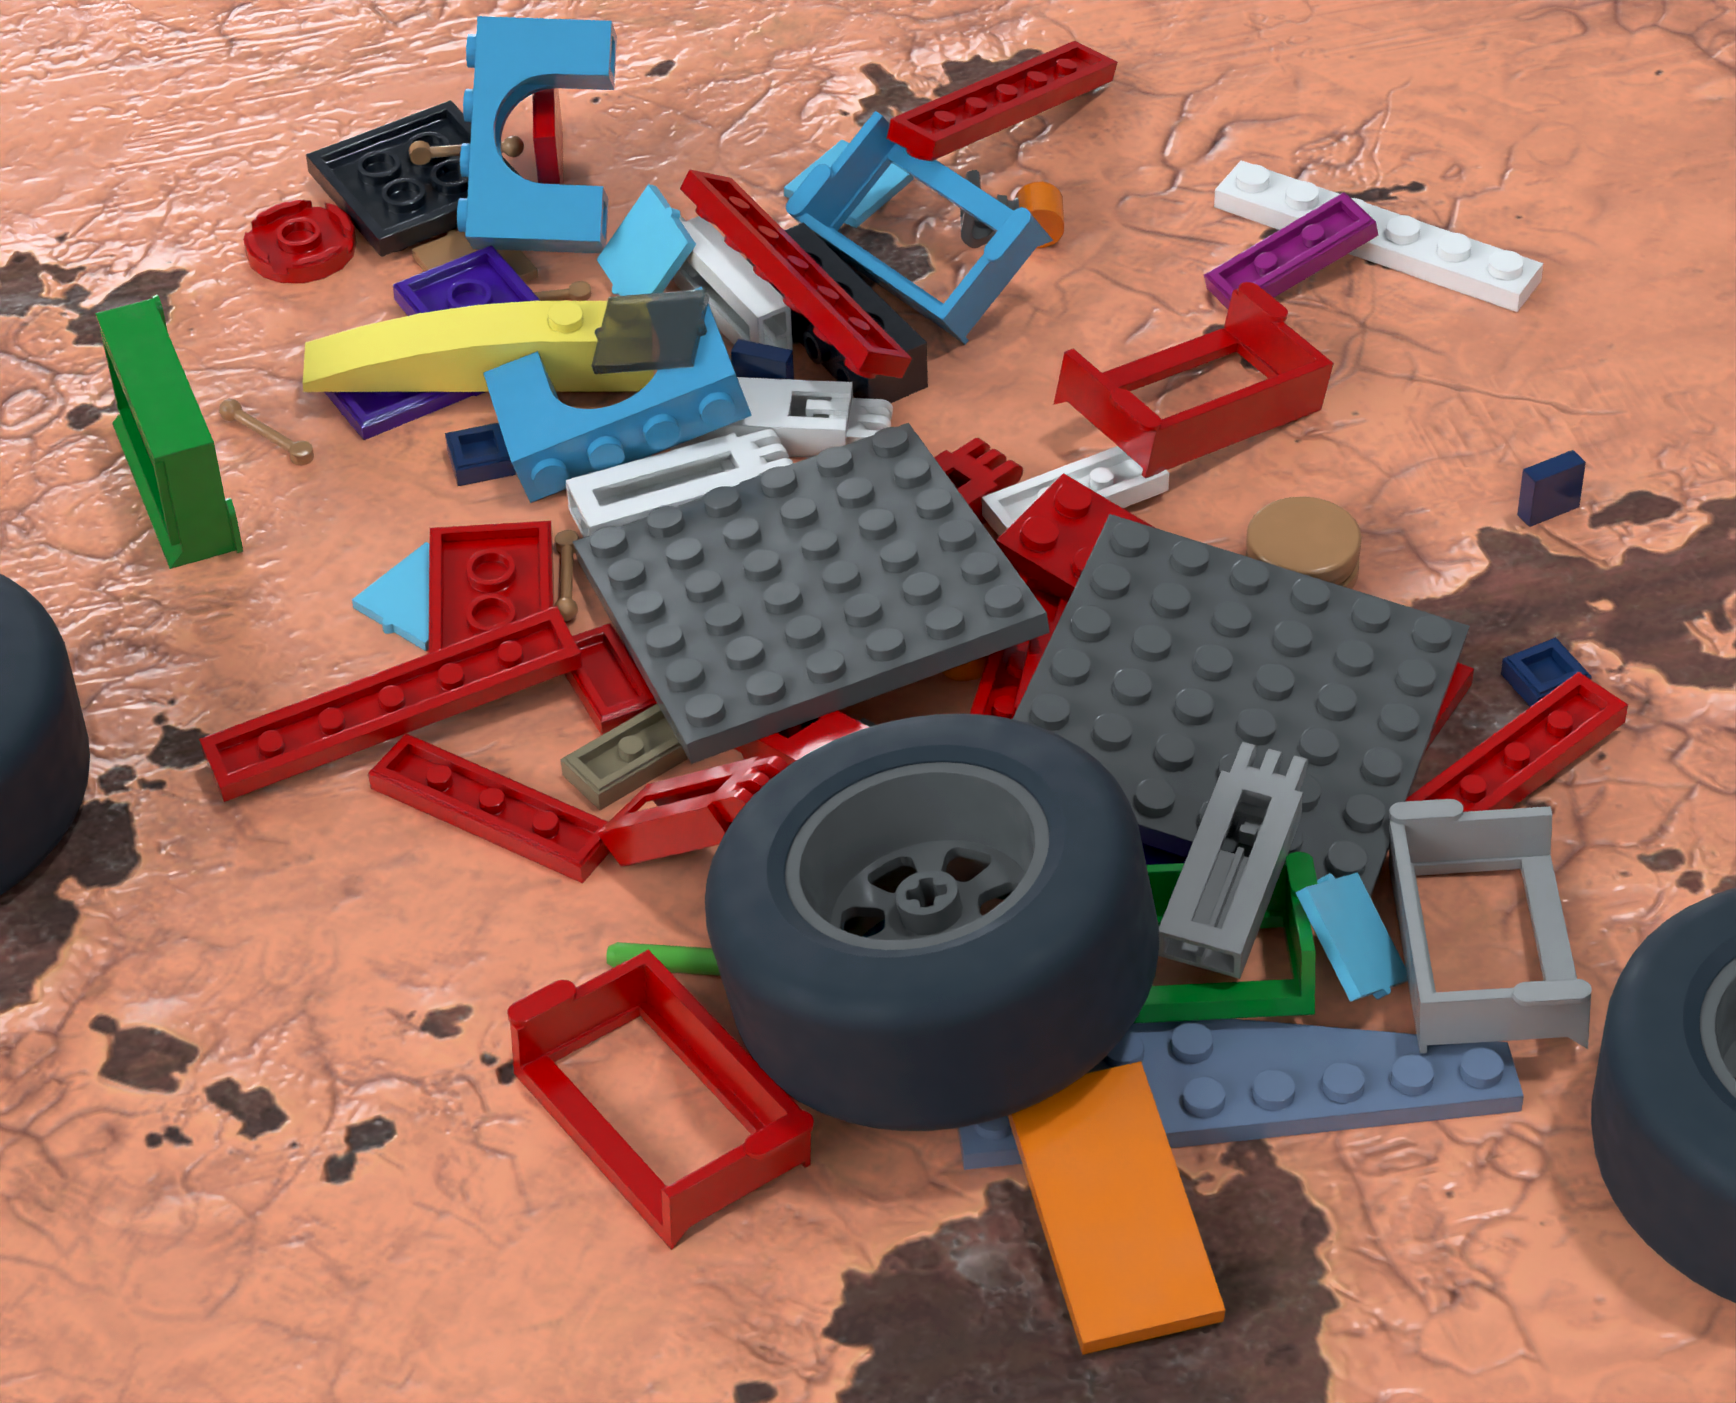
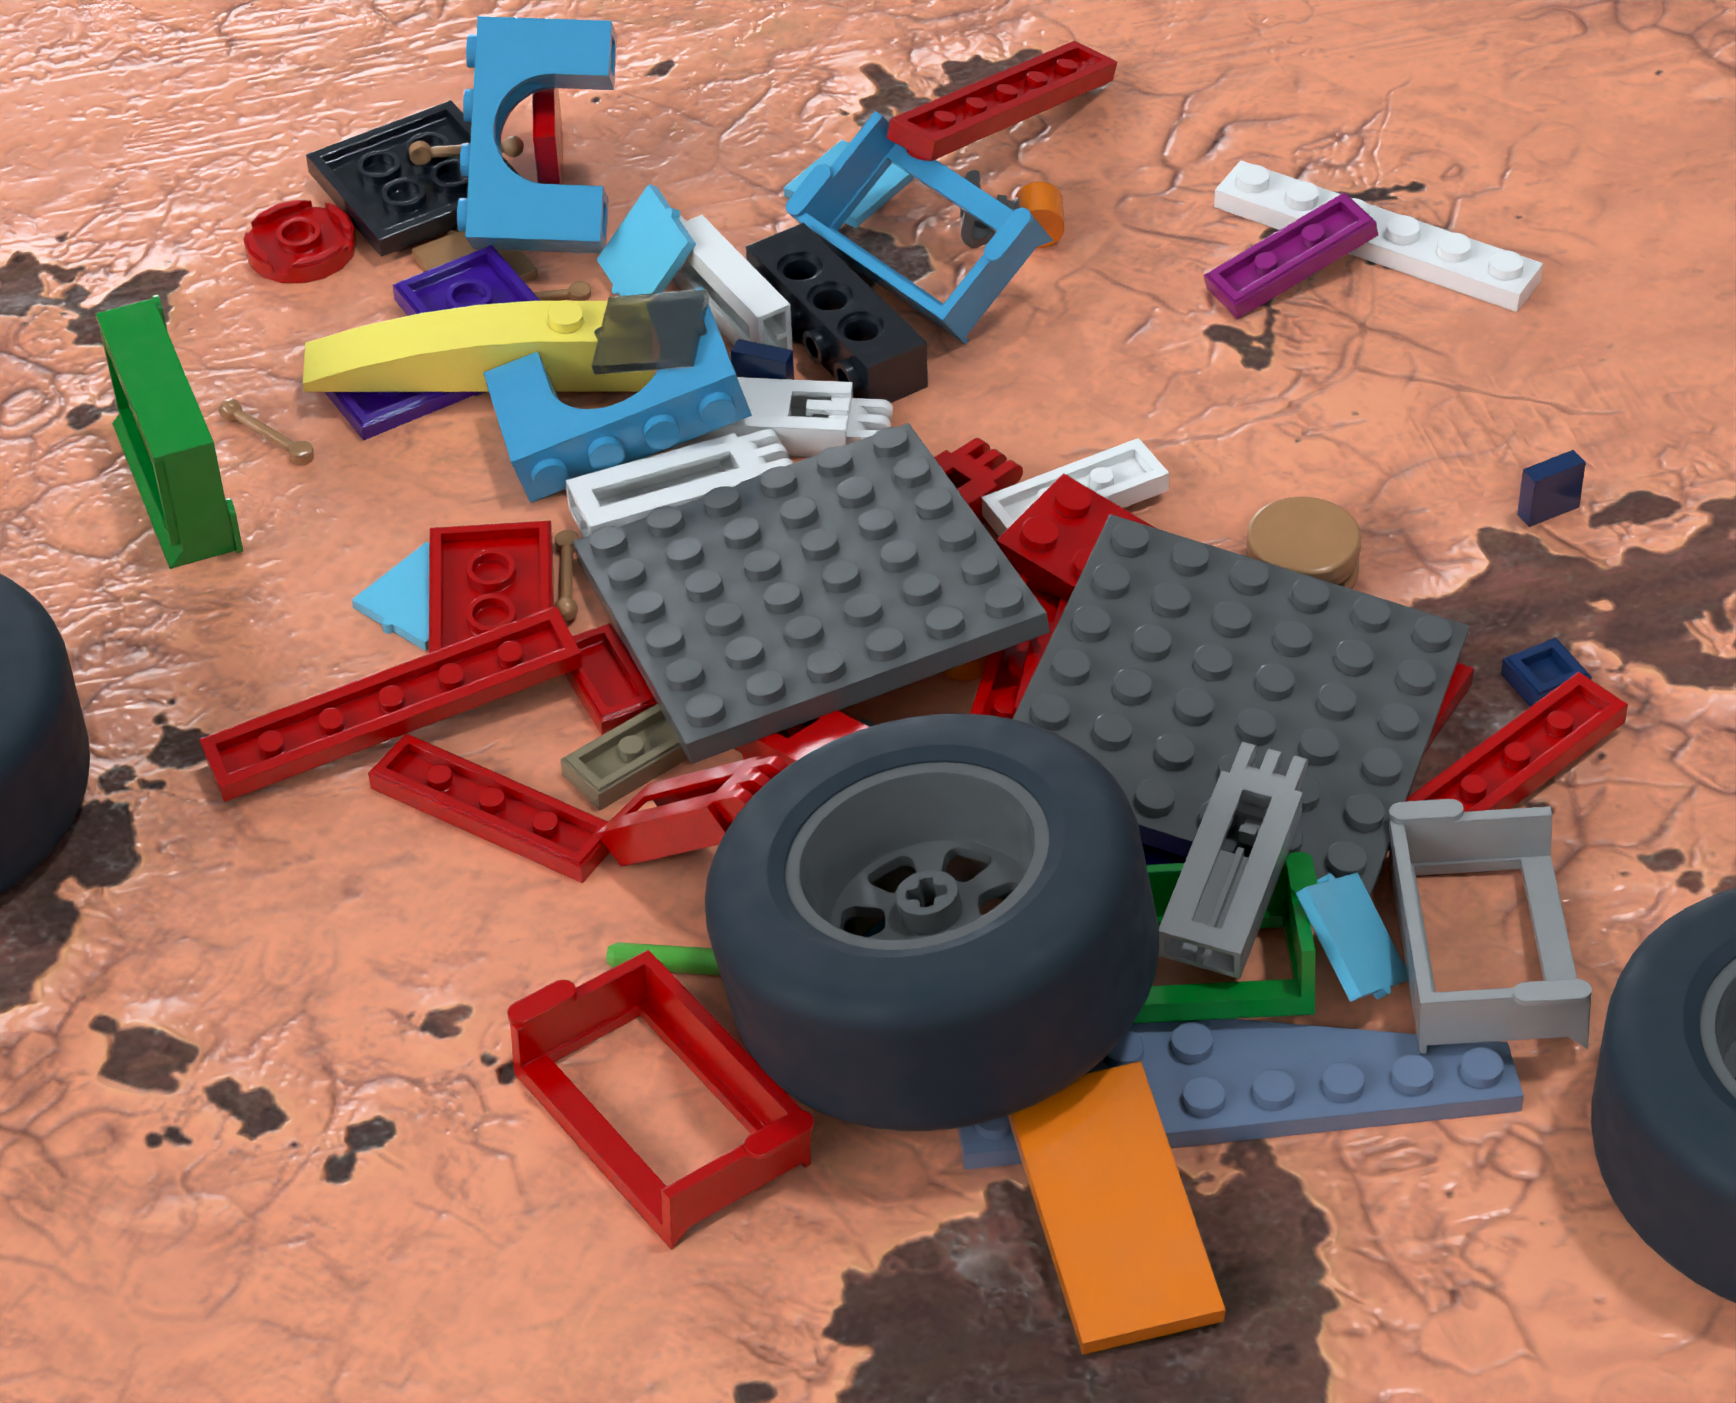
dark blue tile [445,423,516,486] -> none
red plate [680,169,912,379] -> none
red piece [1053,282,1334,479] -> none

